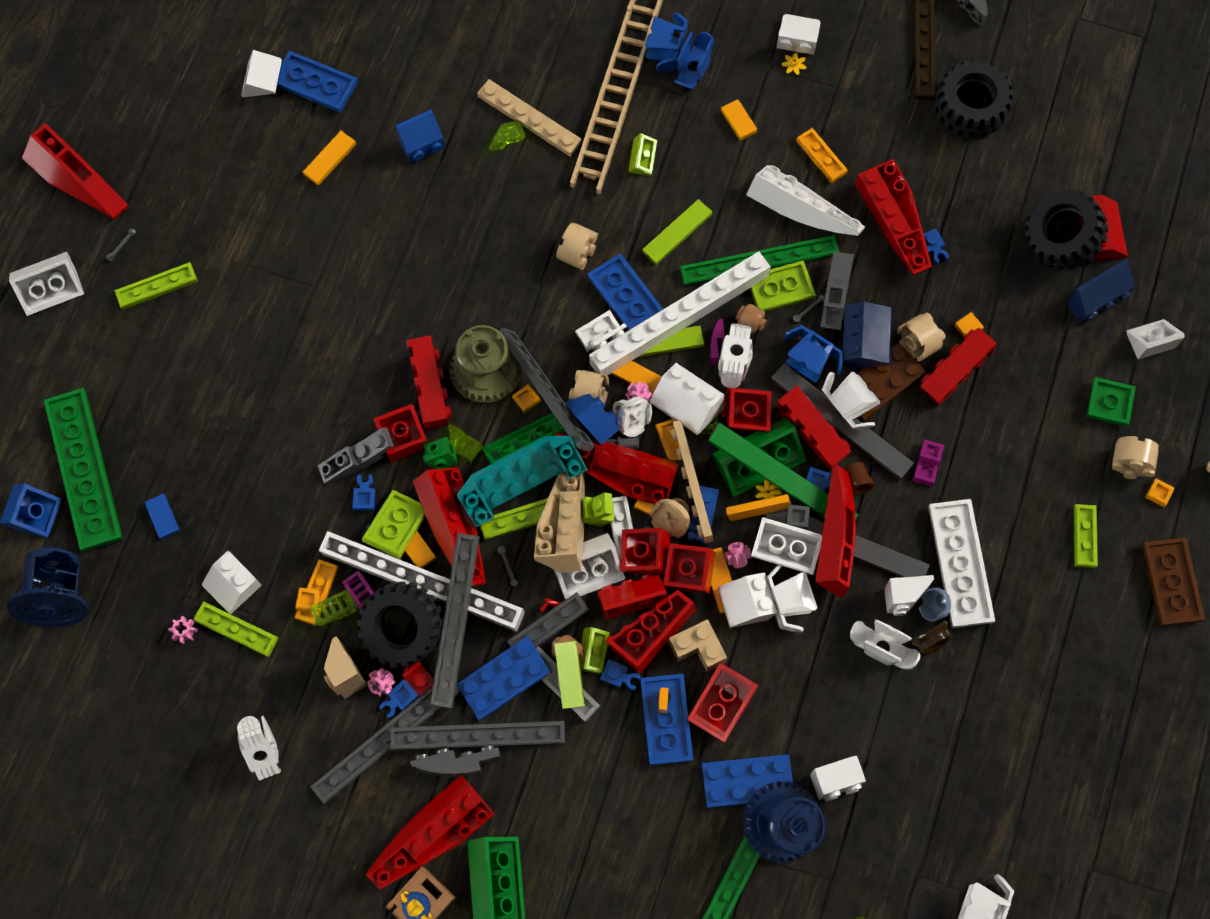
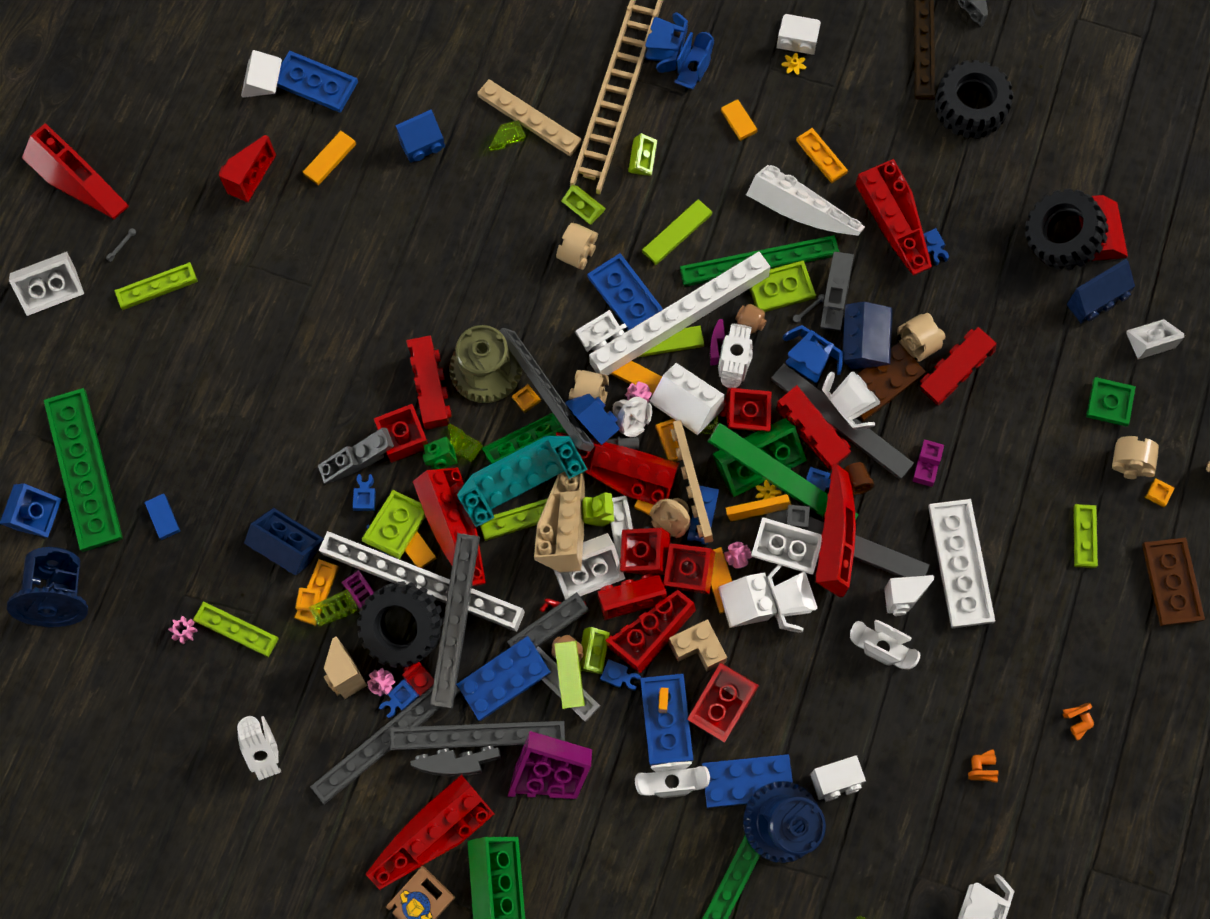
white slope [202,551,262,614] -> none
dark grey hinge [497,546,518,587] -> none
dark brown hat [911,620,952,654] -> none
sand blue hair [919,587,951,622] -> none
light orange tile [954,312,984,337] -> none
none -> red slope [219,135,276,203]
none -> dark blue slope [244,508,324,575]
none -> magenta wedge [508,731,592,799]
none -> lime slope [561,185,606,225]
none -> white piece [635,761,710,798]
none -> orange piece [968,750,998,783]
none -> orange piece [1062,703,1094,740]

